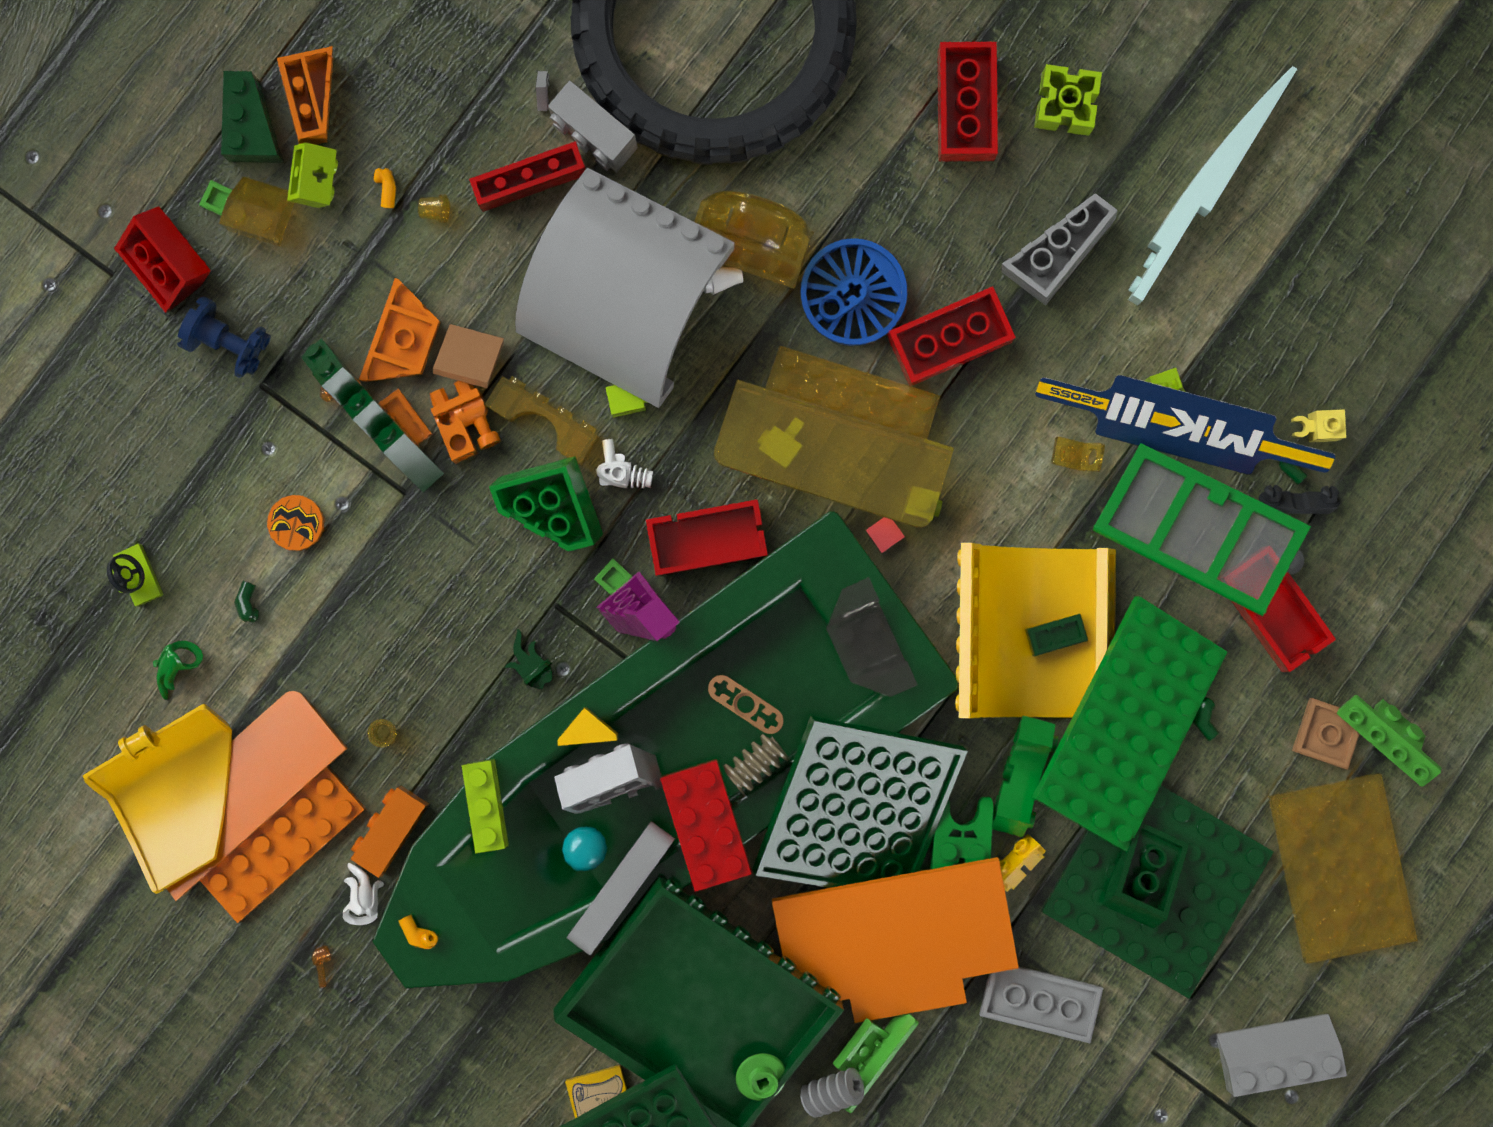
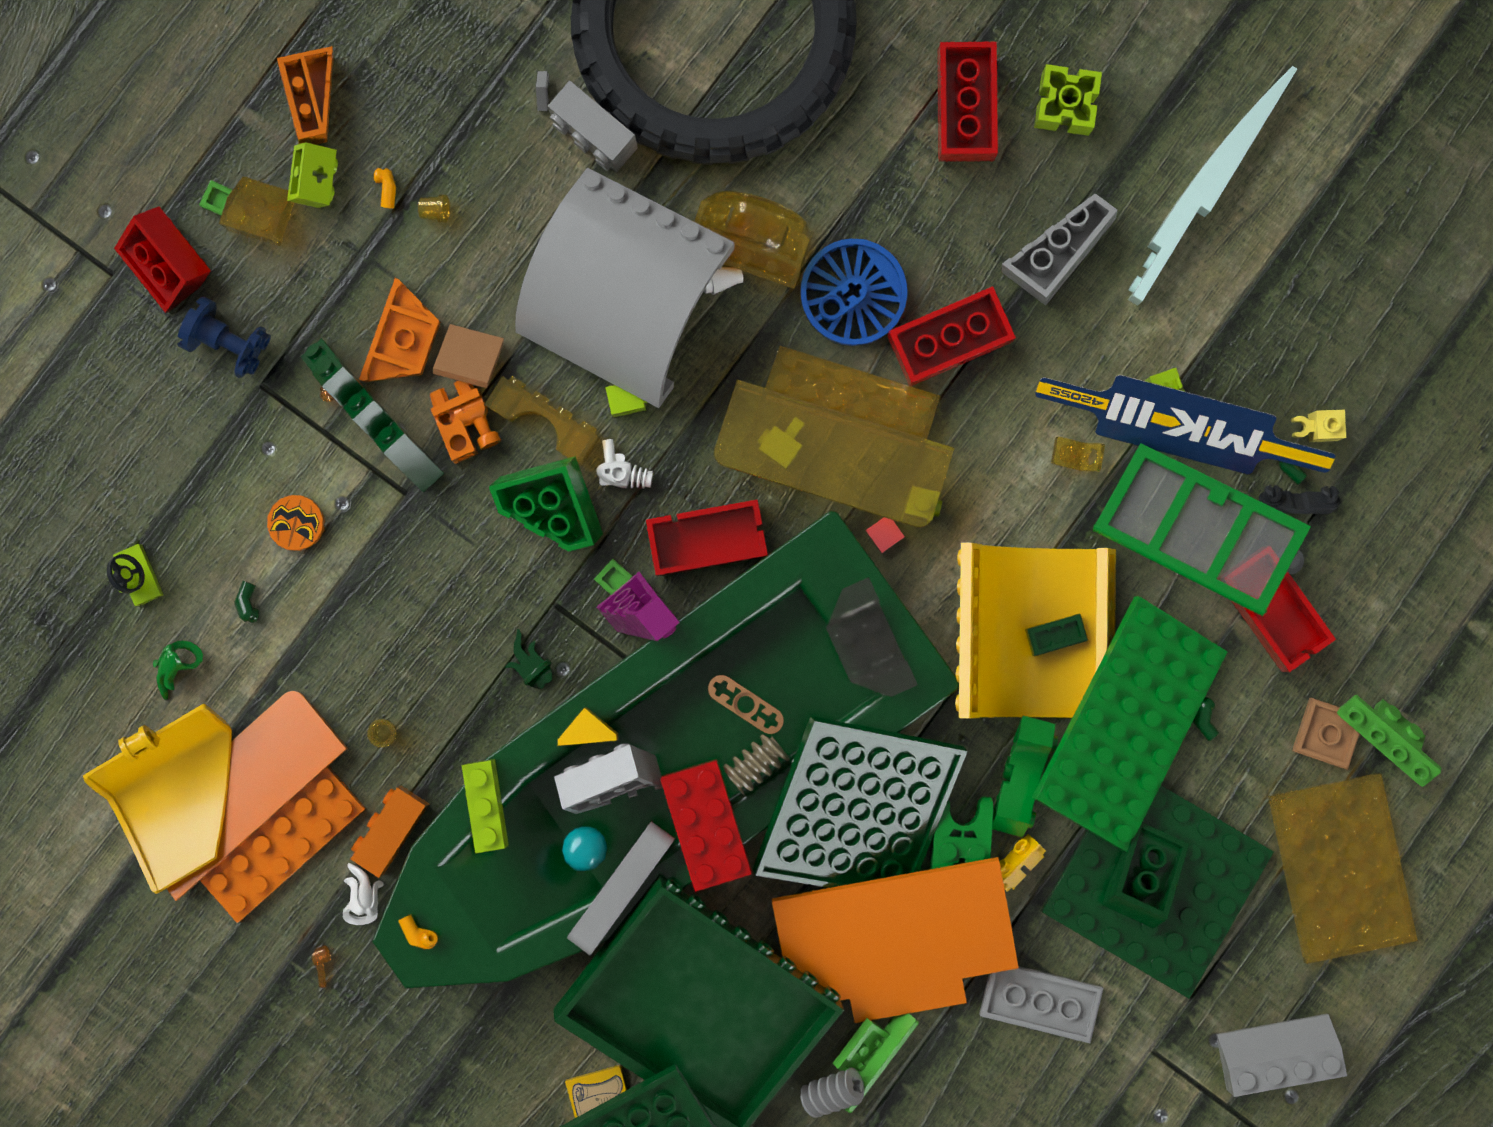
dark green wedge [221,71,284,163] -> none
orange plate [379,389,432,445] -> none
red brick [469,141,586,212] -> none
bright green piece [736,1053,785,1101] -> none

